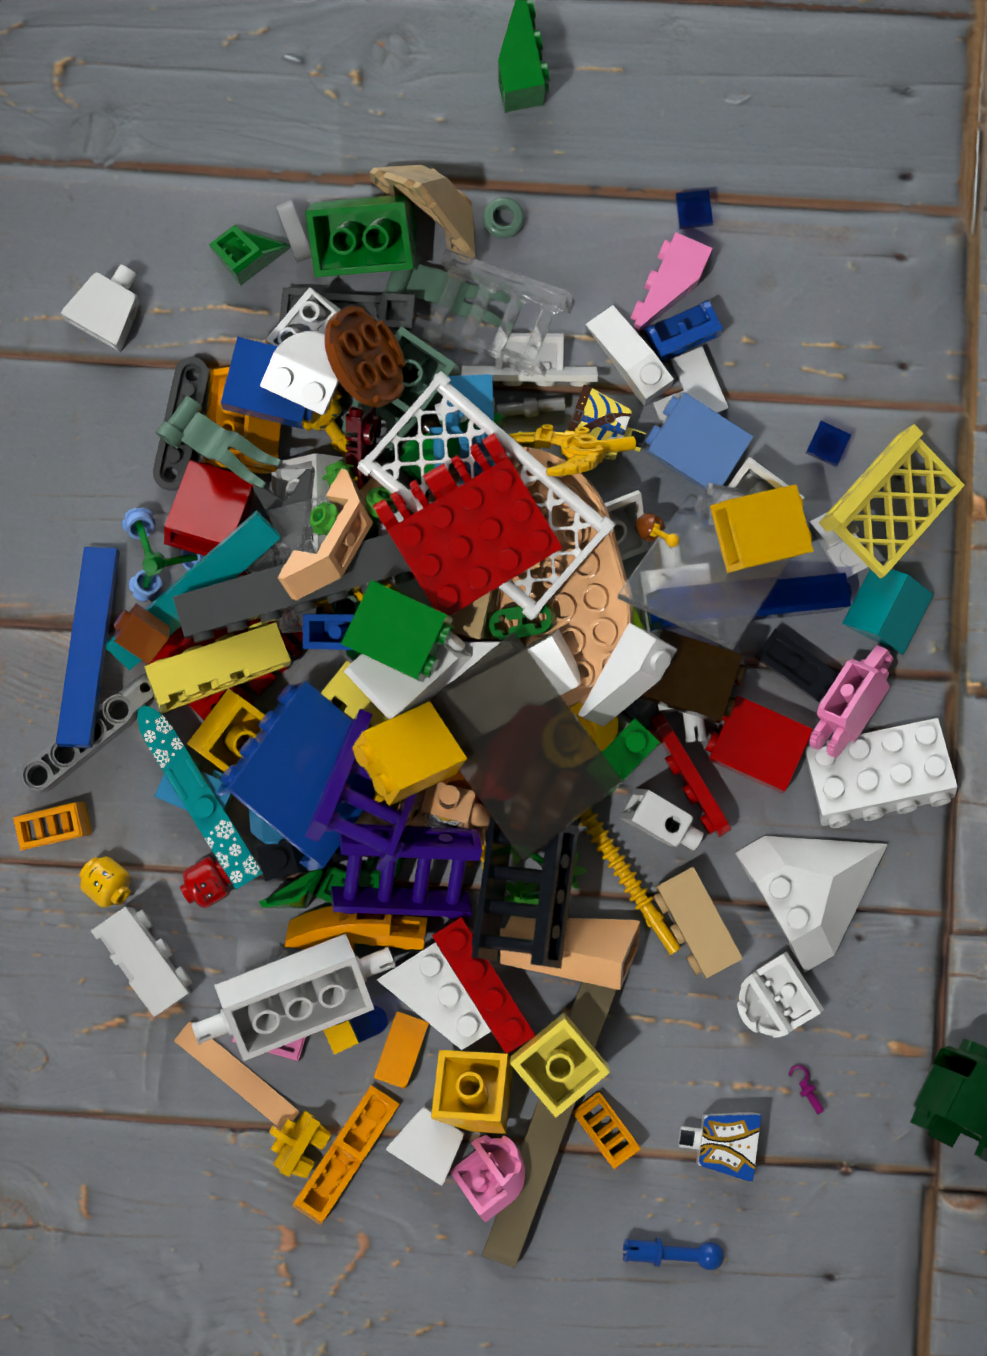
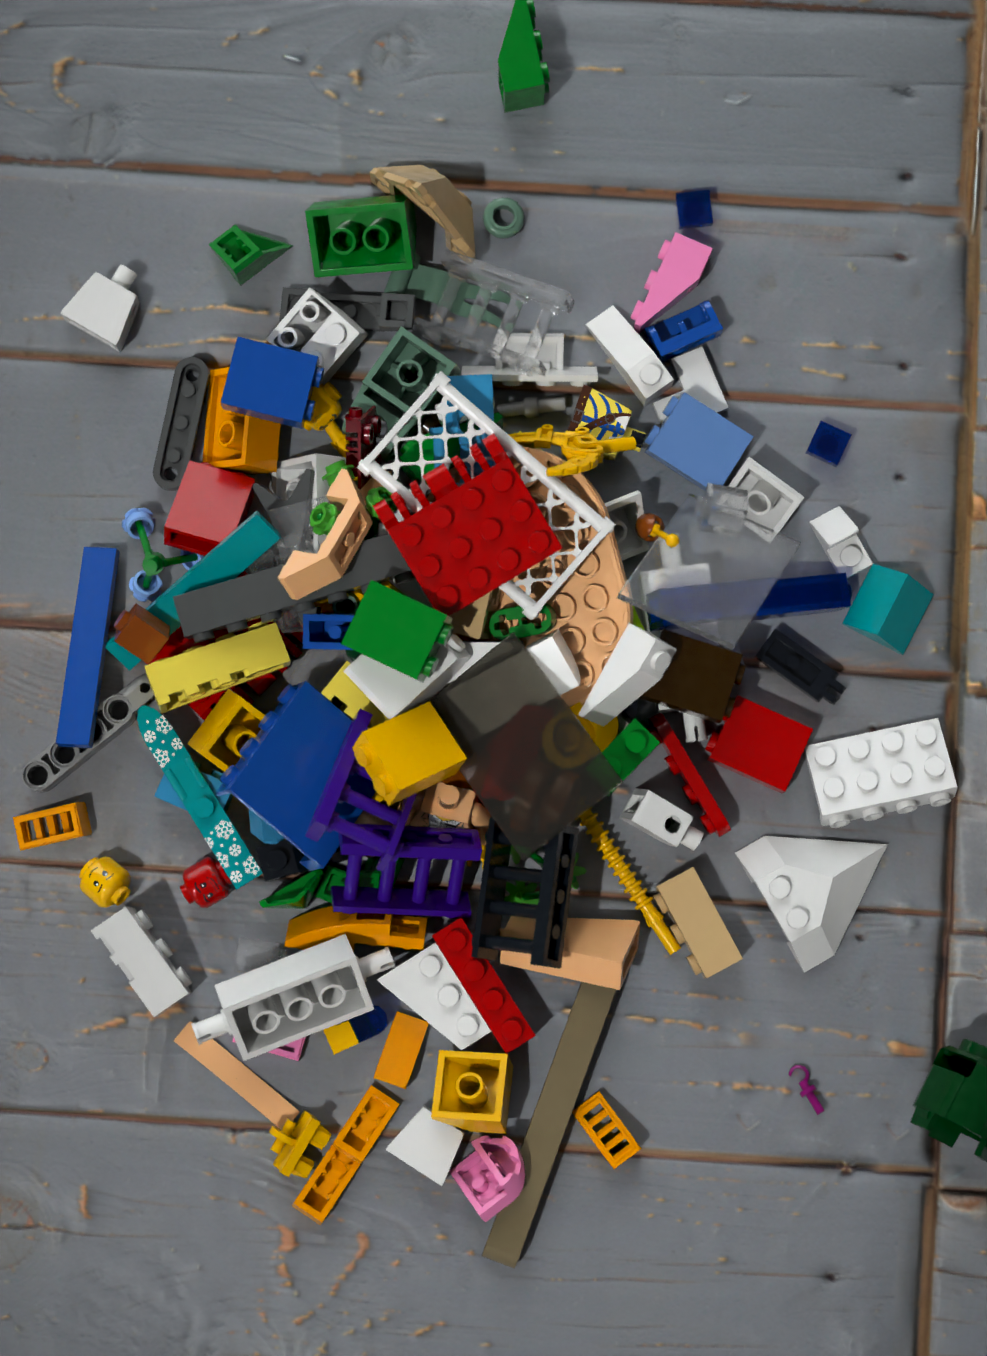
sand green flag [156,396,282,489] -> none
white slope [260,331,339,415] -> none
light grey beam [275,200,312,263] -> none
dark orange tile [324,306,406,407] -> none
light yellow brick [510,1012,610,1118] -> none
blue pin [623,1238,724,1270] -> none
torso [678,1112,761,1182] -> none
yellow brick [710,484,814,573] -> none
white slope [737,951,824,1038] -> none
bright pink hinge [809,645,893,758] -> none
light yellow fence [818,424,965,579] -> none

